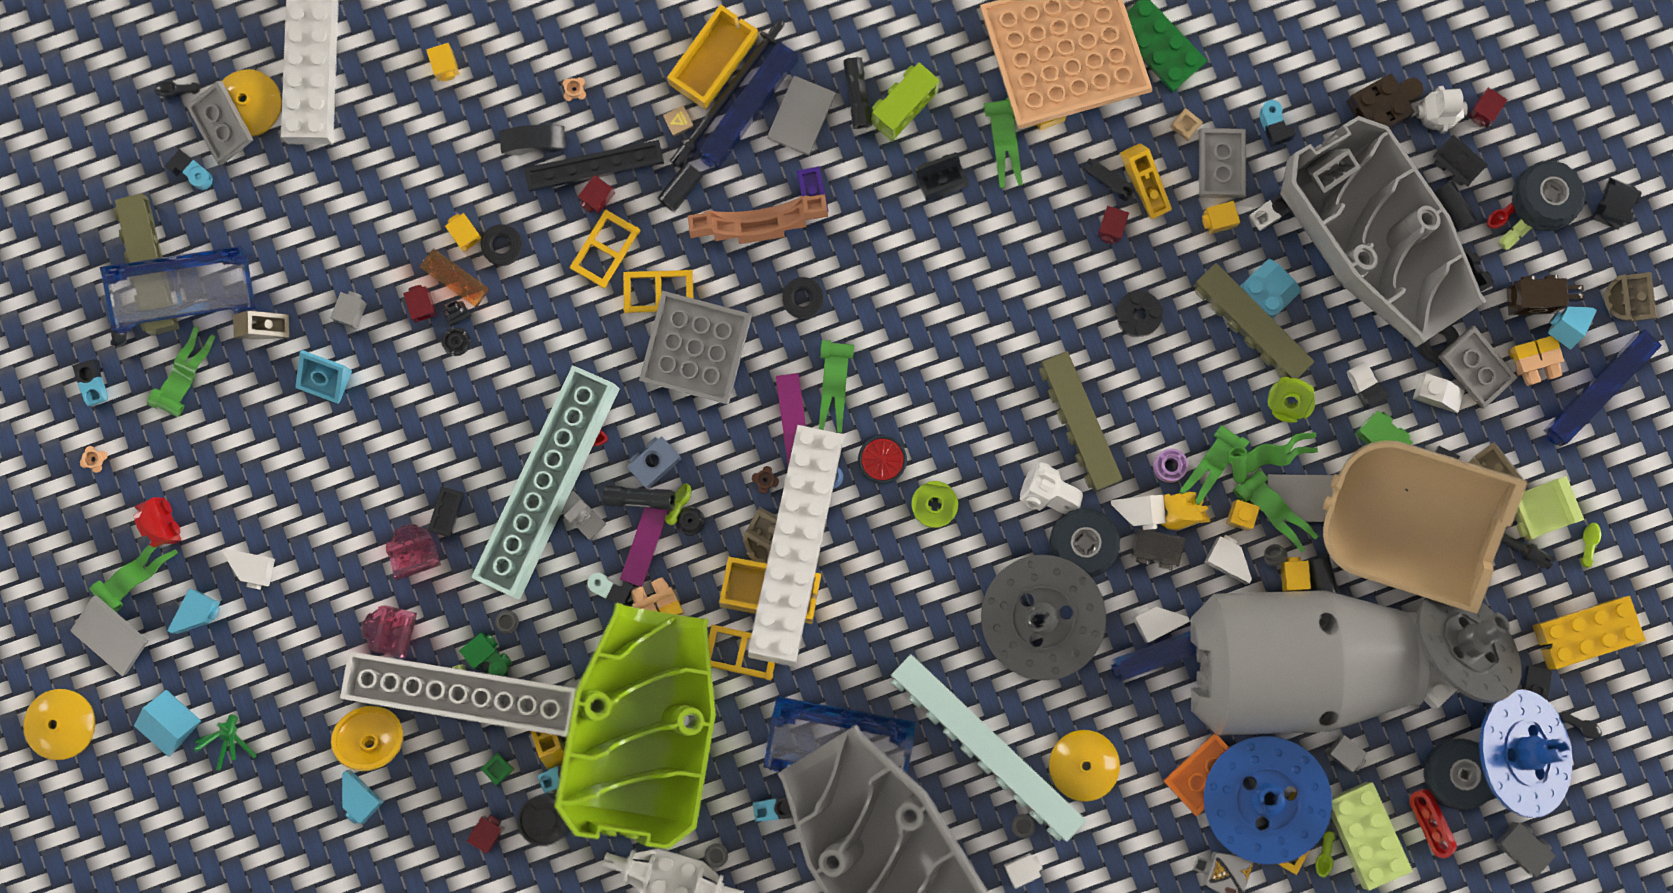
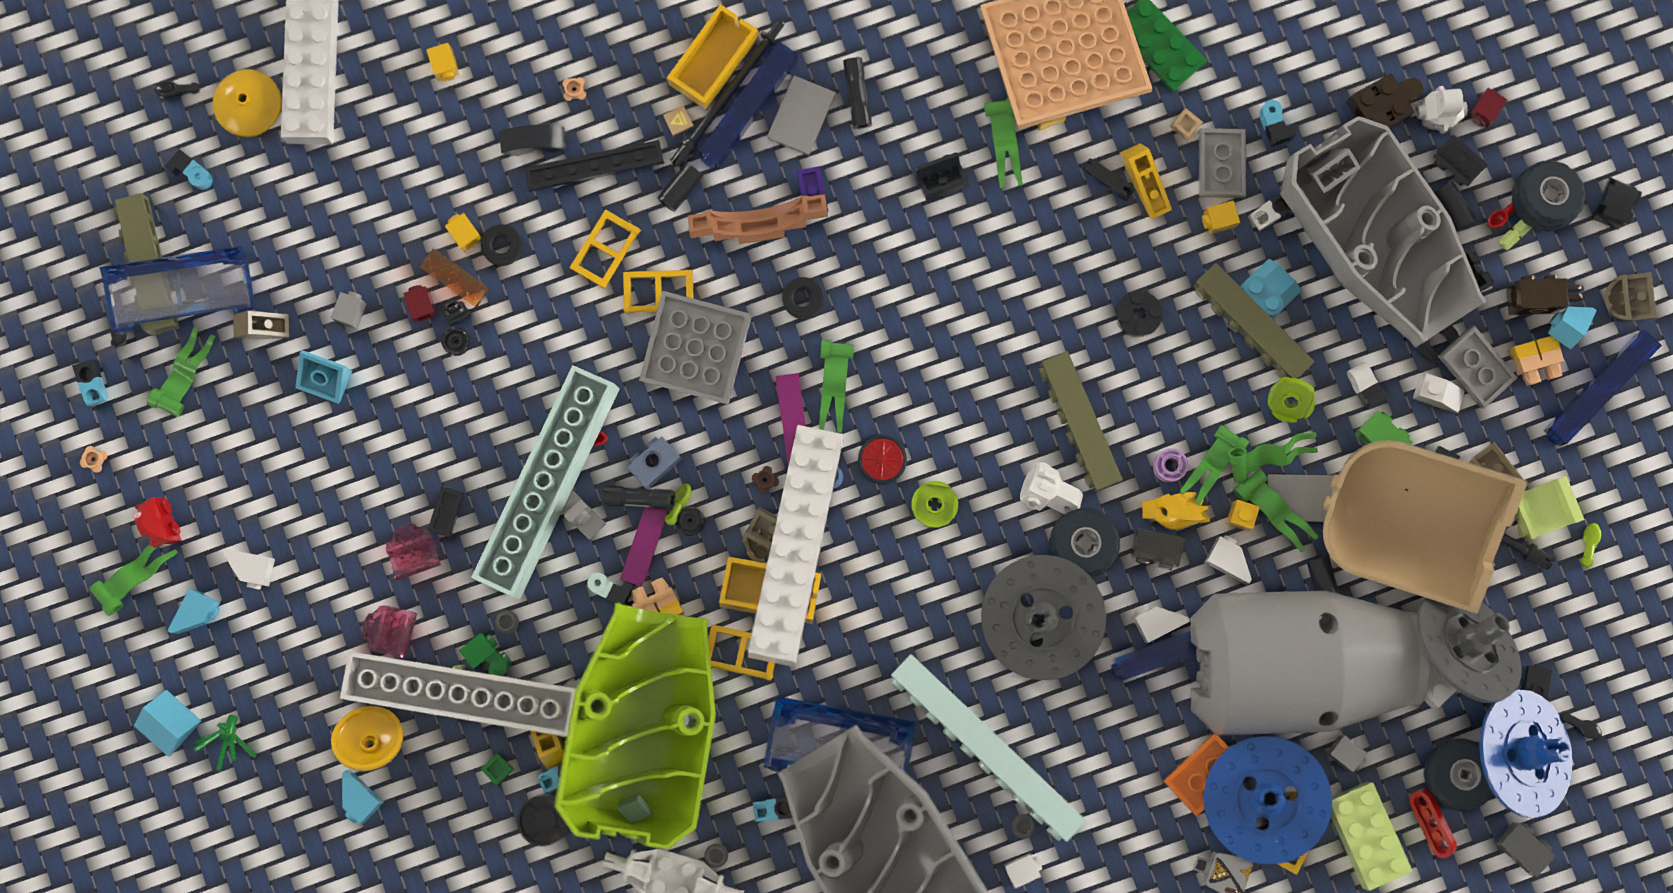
yellow dish [23,689,96,760] -> none
light grey tile [70,595,148,676] -> none
light grey tile [187,81,253,165] -> none
dark red brick [466,814,505,854] -> none
dark red brick [578,175,615,215] -> none
lime brick [872,62,940,142] -> none
yellow dish [1049,730,1120,801] -> none
dark red brick [1097,205,1130,244] -> none
white slope [1111,495,1166,530] -> none
dark grey plate [1264,544,1287,566] -> none
yellow brick [1280,557,1311,592] -> none
lime piece [1315,831,1335,877] -> none
yellow piece [1532,596,1646,670] -> none
none -> sand green tile [617,794,651,824]

